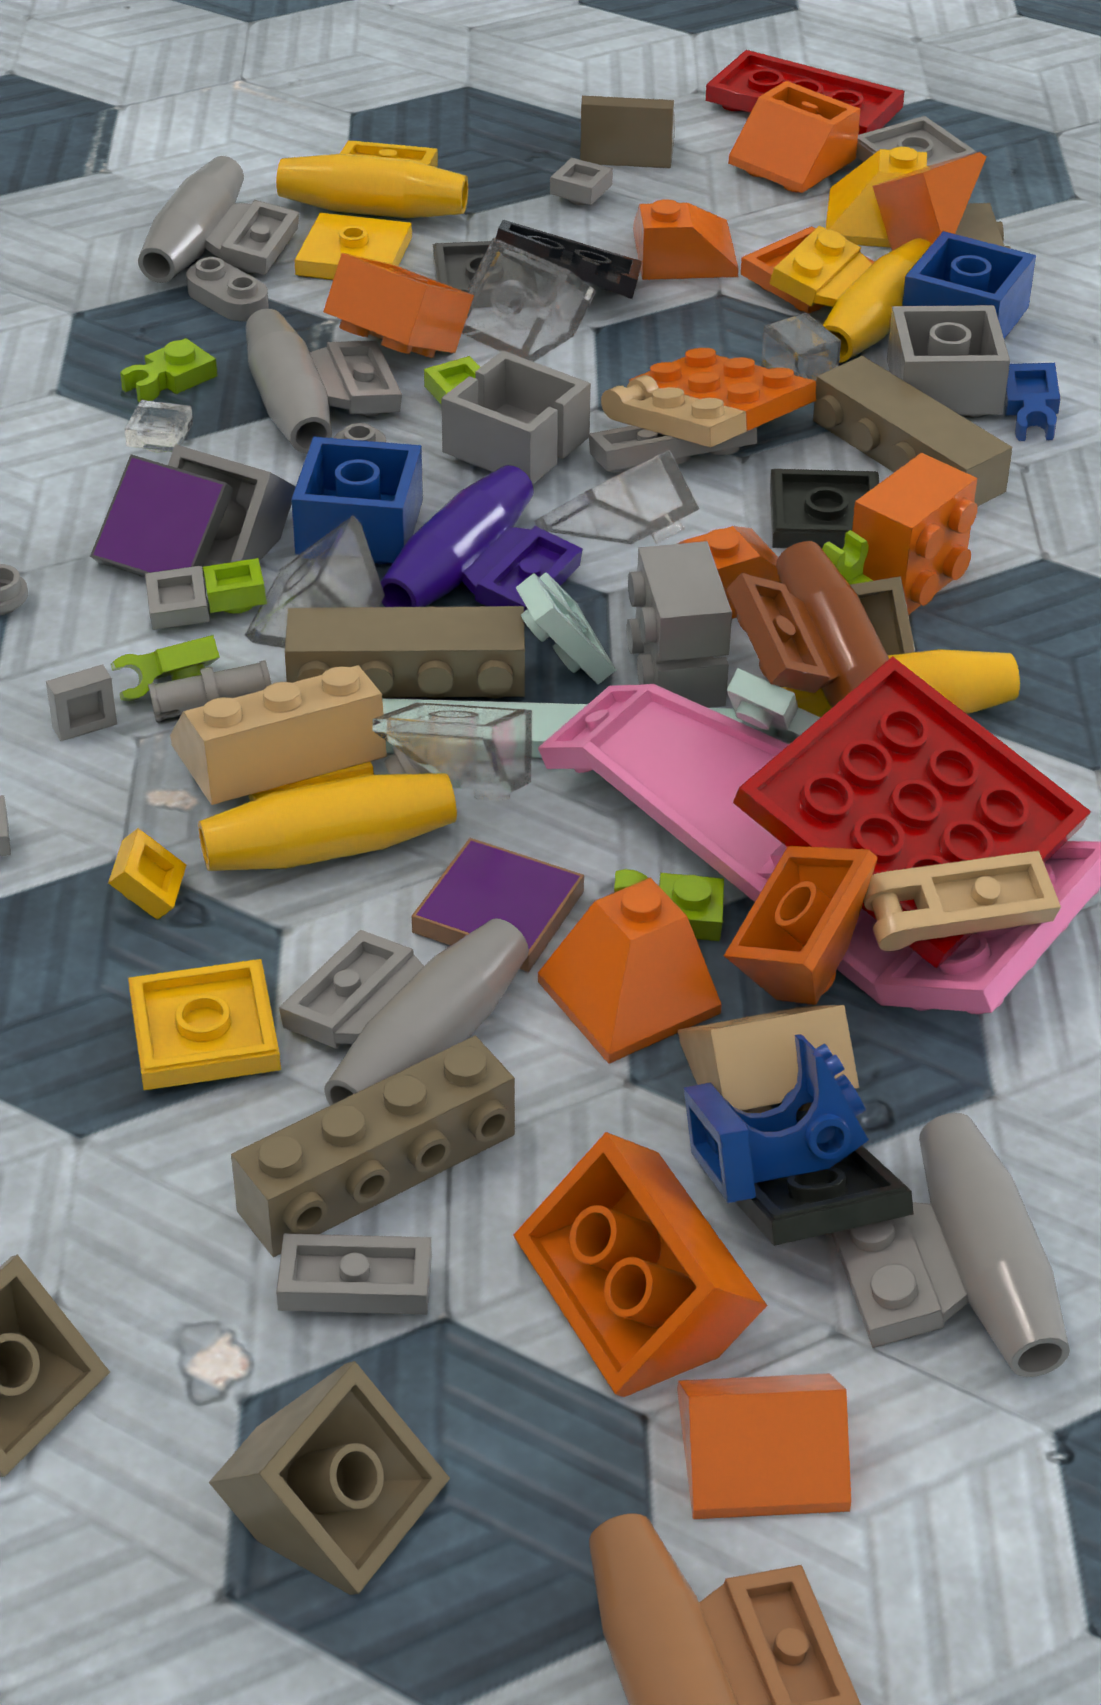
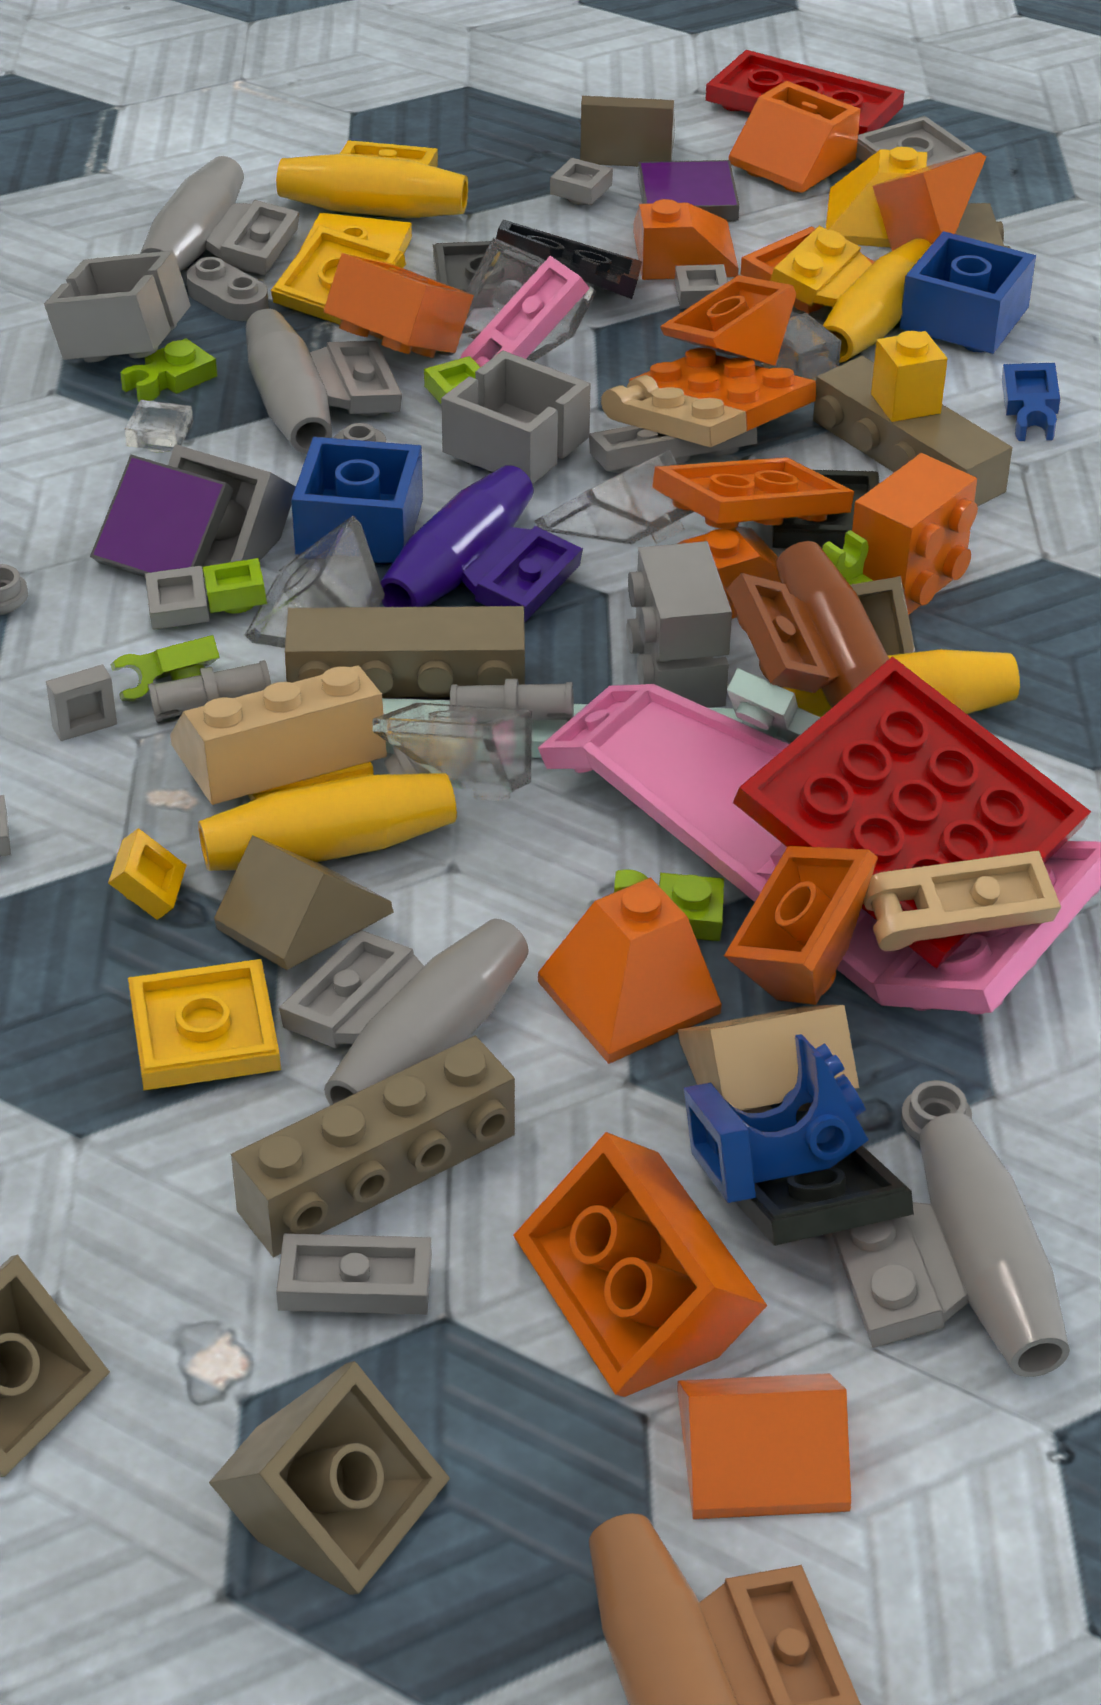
dark purple tile [411,838,584,972] -> none
light aqua plate [516,572,616,684] -> none
light grey brick [887,305,1010,418] -> none
none -> light grey piece [44,250,191,362]
none -> dark tan slope [214,835,394,970]
none -> yellow plate [271,225,406,325]
none -> light grey pin [450,679,574,727]
none -> bright pink plate [460,256,590,367]
none -> dark purple tile [638,160,739,222]
none -> orange plate [652,457,854,529]
none -> orange slope [660,275,797,366]
none -> light grey plate [675,264,728,309]
none -> yellow brick [871,331,948,422]
none -> light grey plate [901,1080,972,1142]

